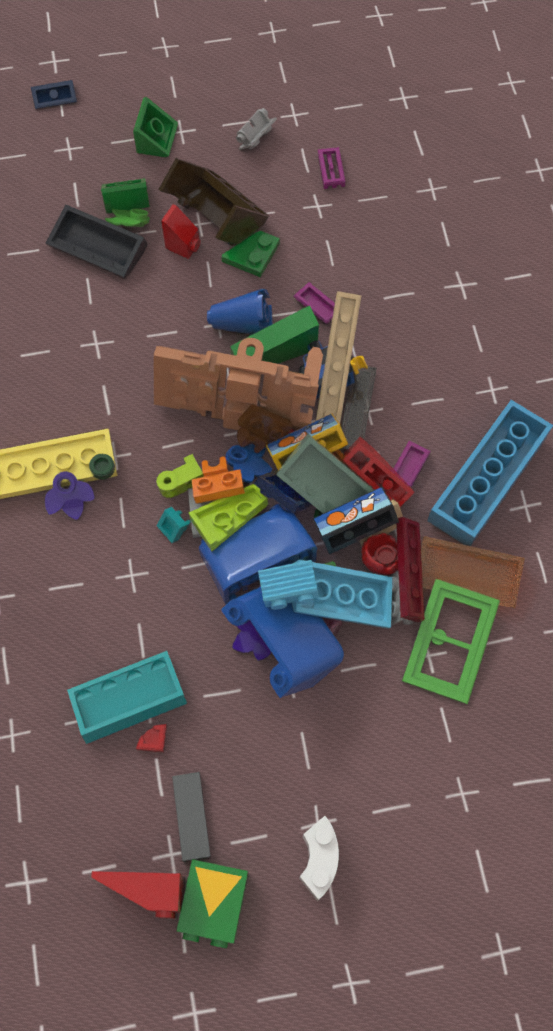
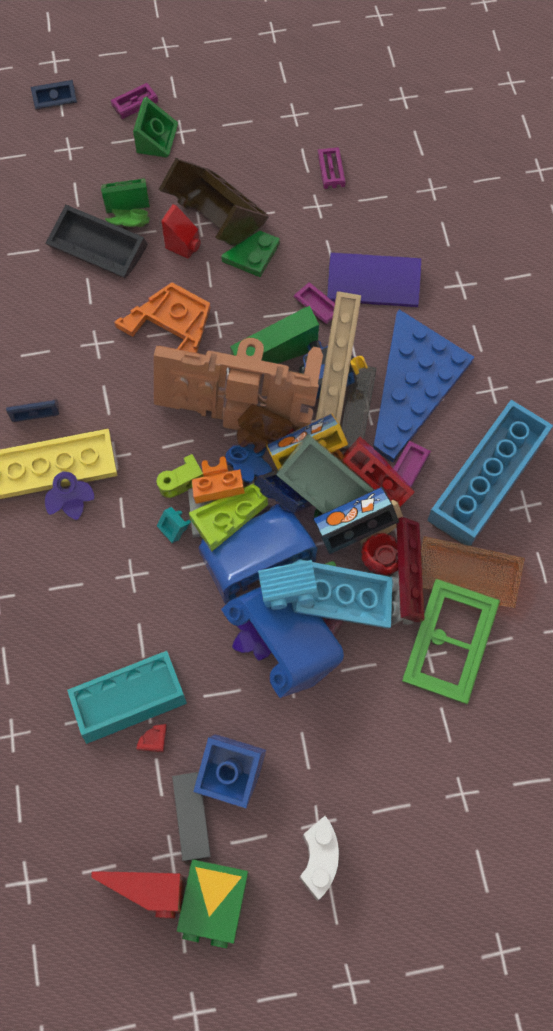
dark green tile [89,454,115,480] -> none
blue cone [207,289,273,335] -> none
light grey hinge [236,108,277,150] -> none
none -> dark blue slope [6,399,60,422]
none -> magenta tile [111,83,158,119]
none -> orange wing [114,282,211,353]
none -> blue slope [193,734,266,808]
none -> dark purple slope [327,252,421,307]
none -> blue wing [373,309,474,463]

